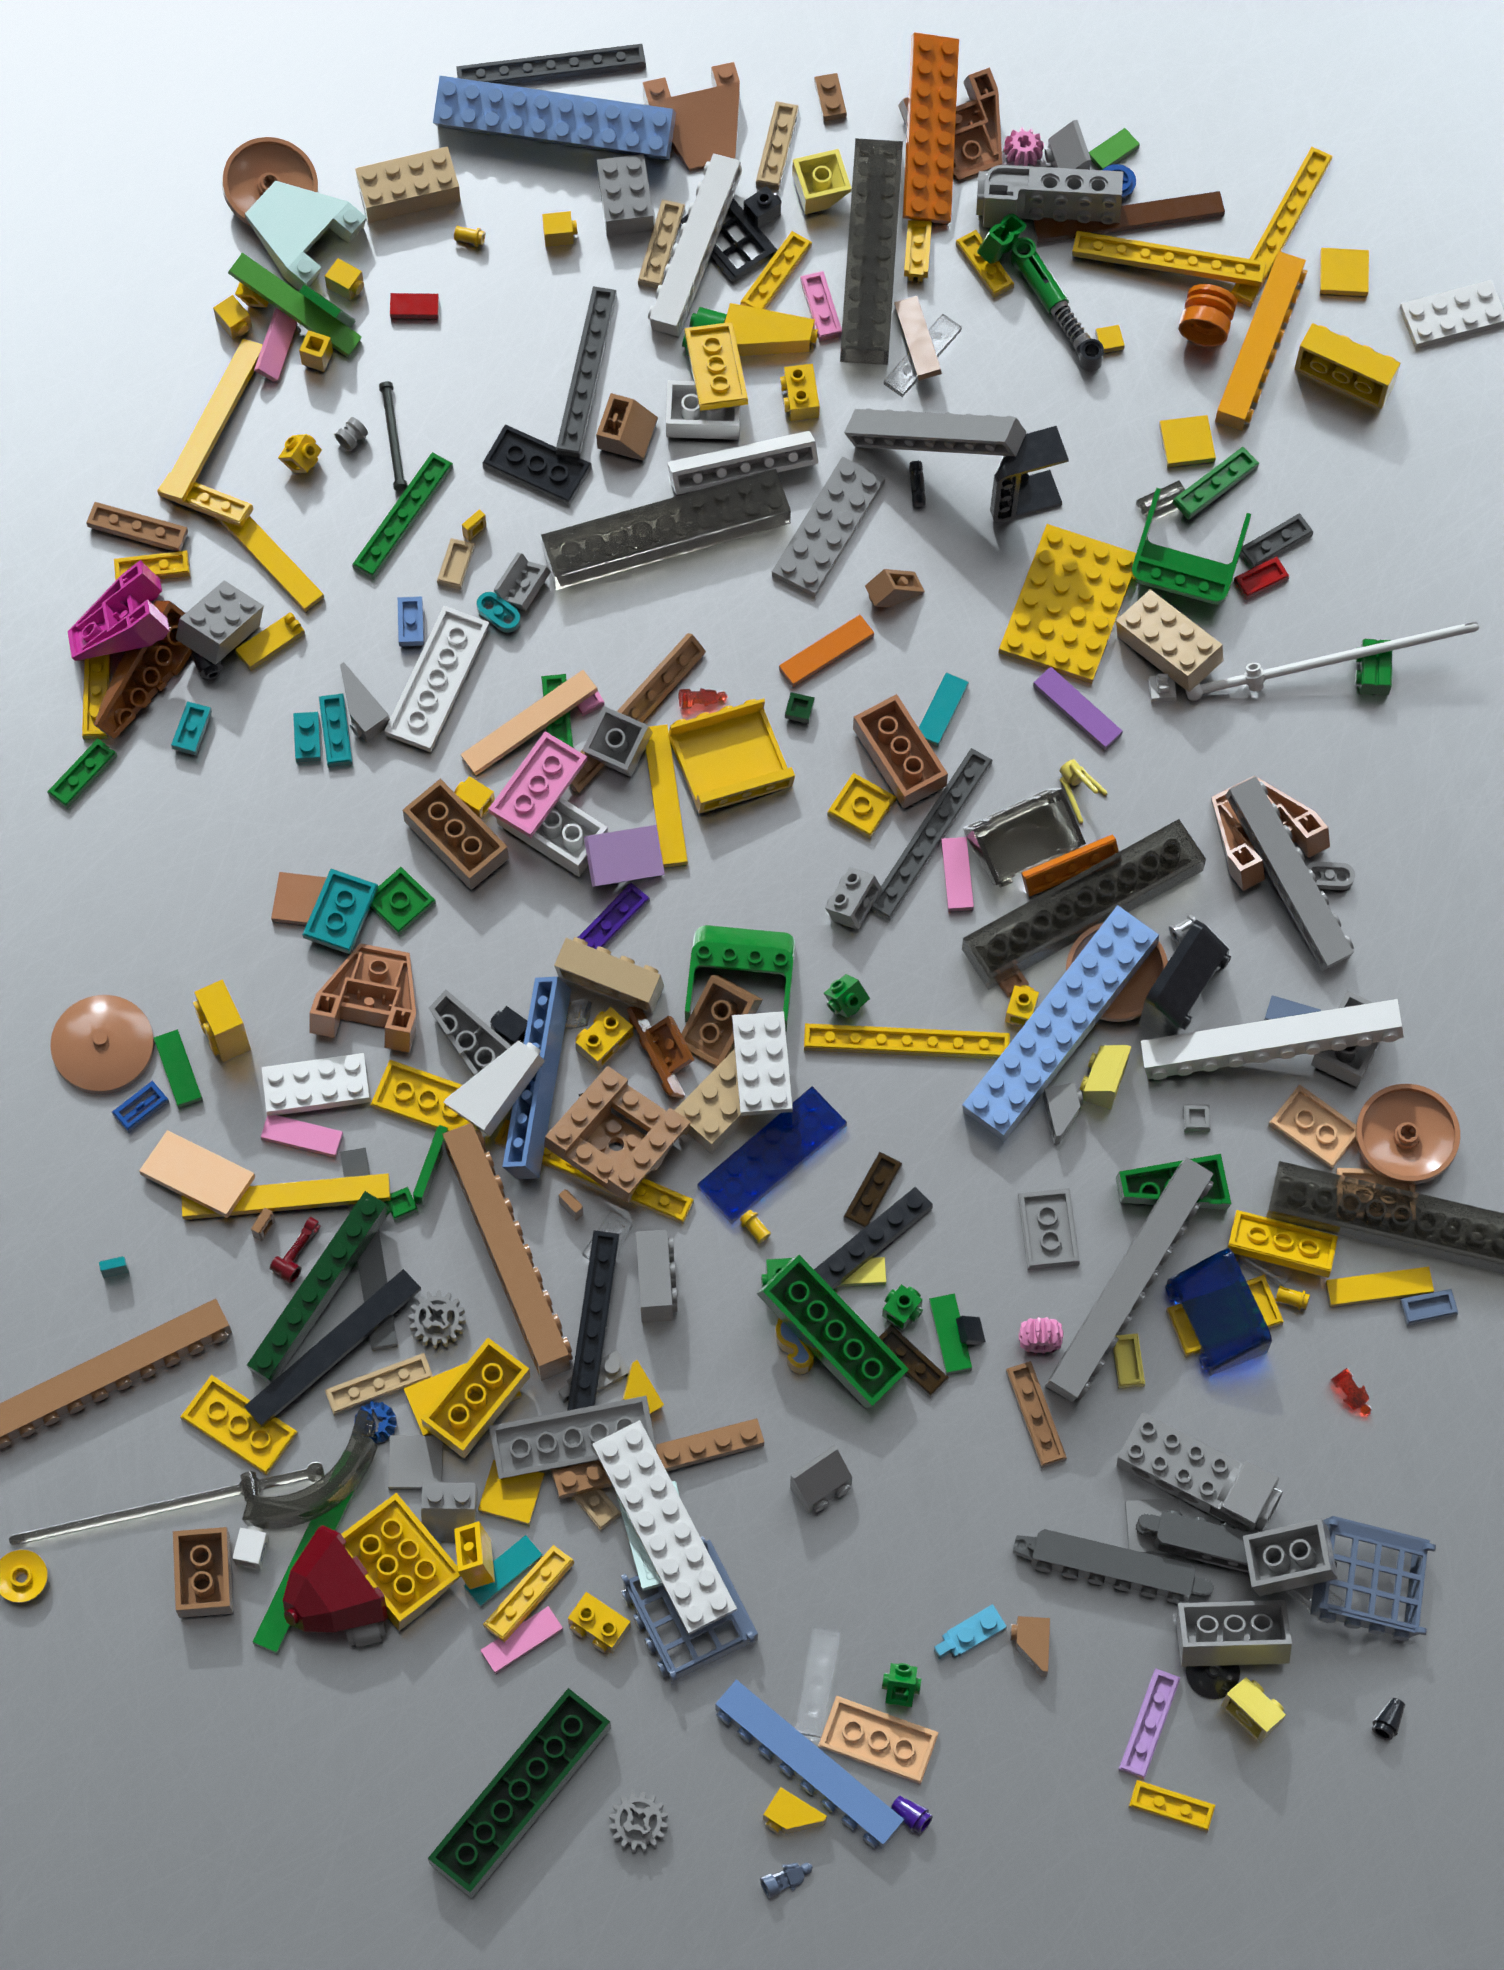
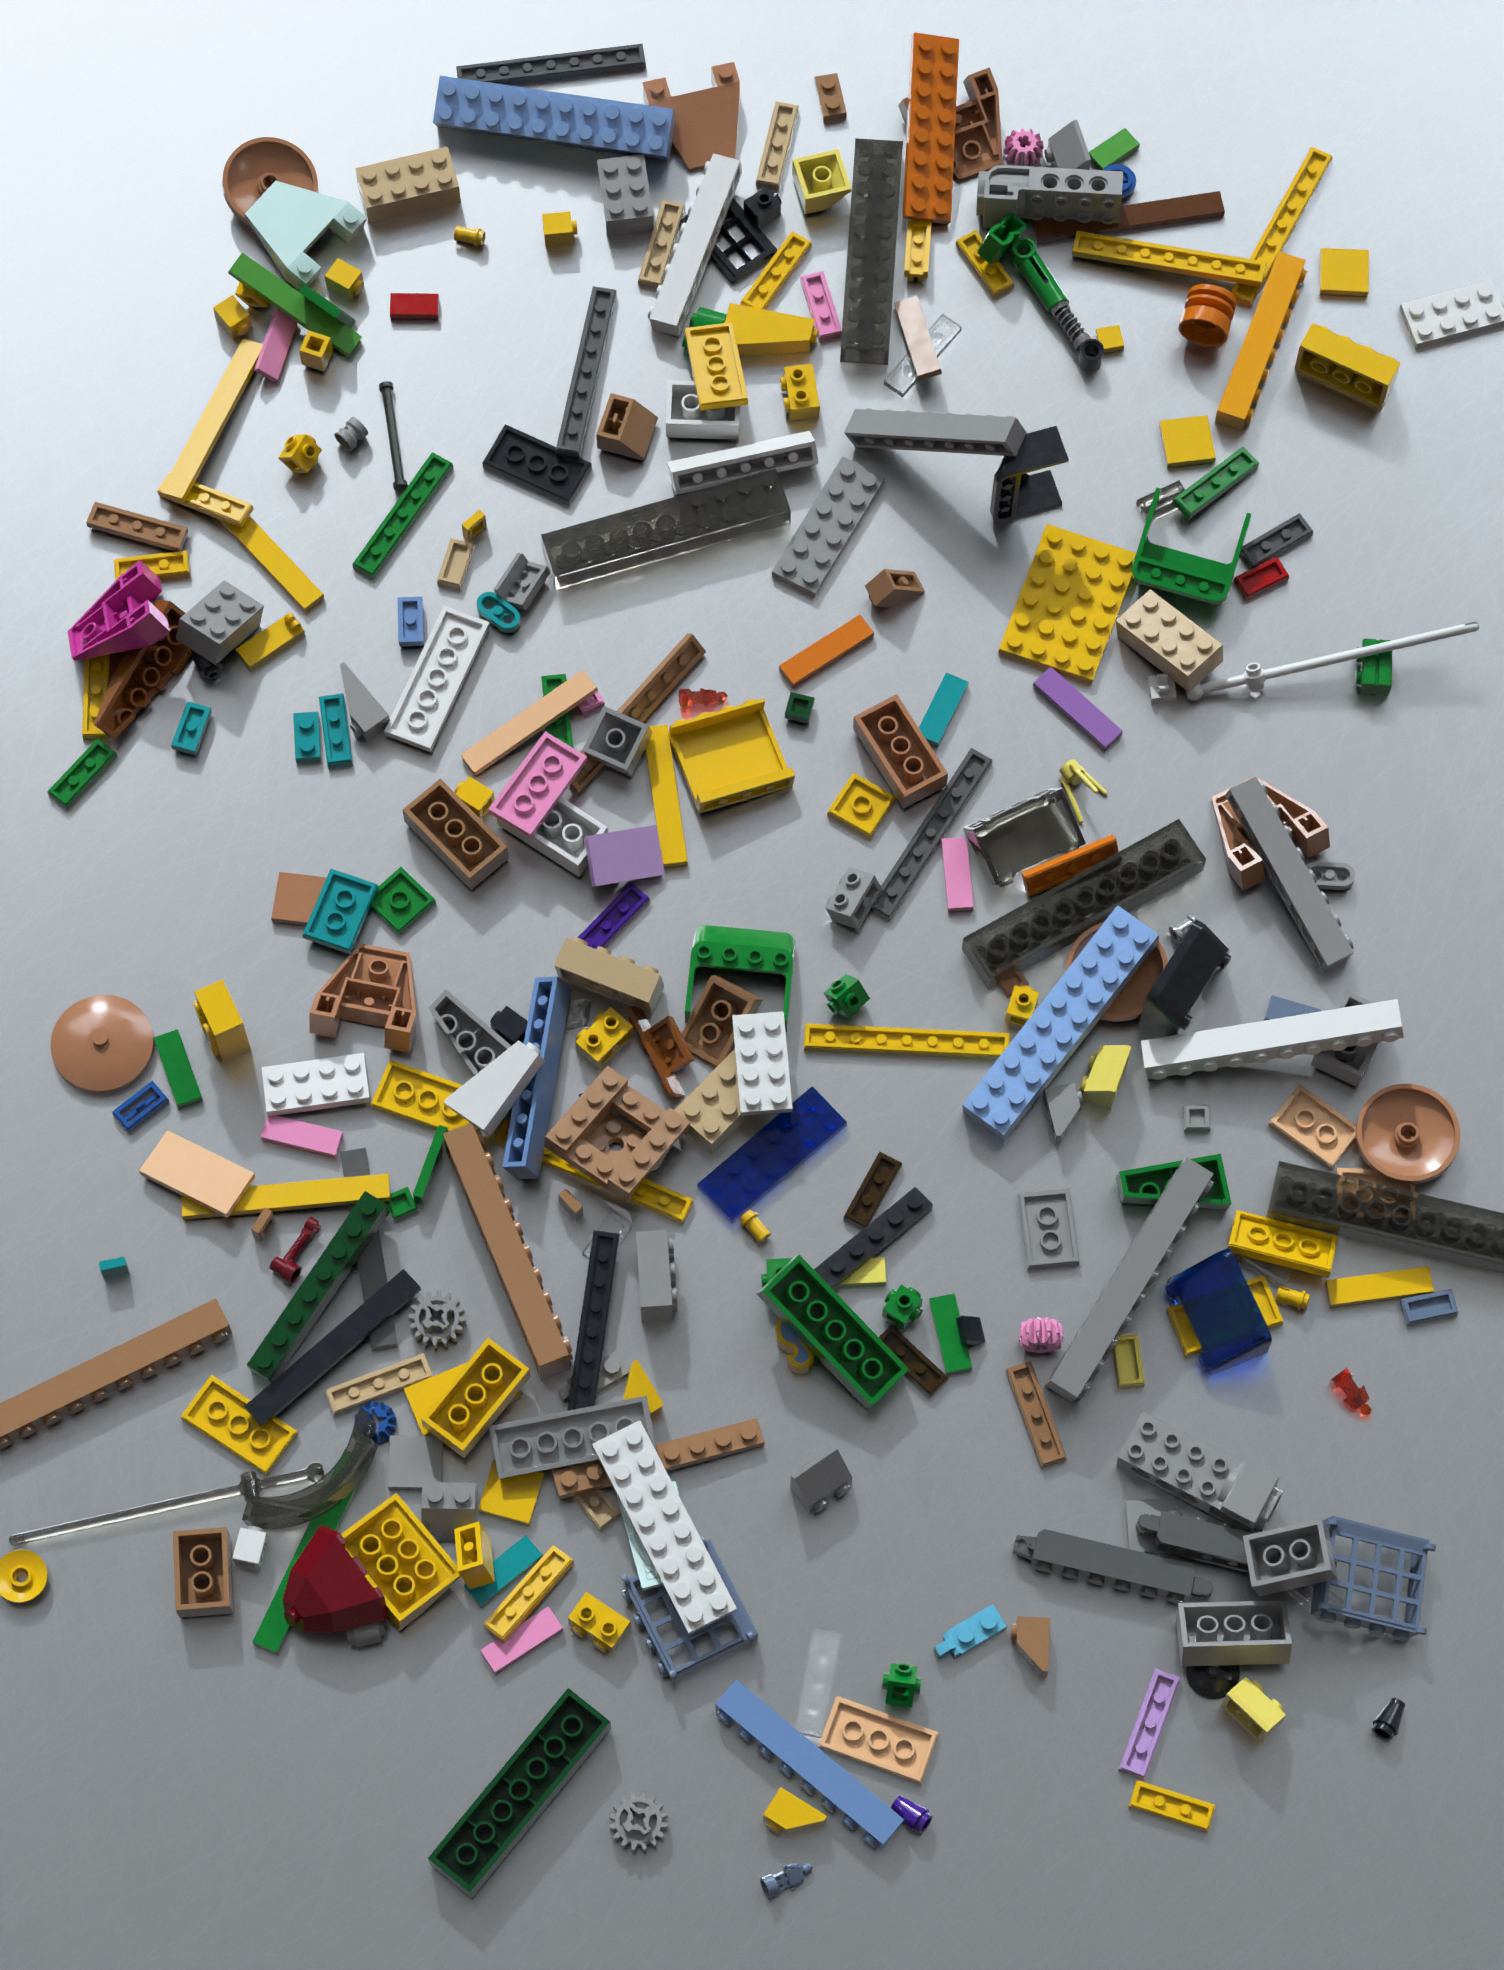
black axle [909,460,926,507] -> none

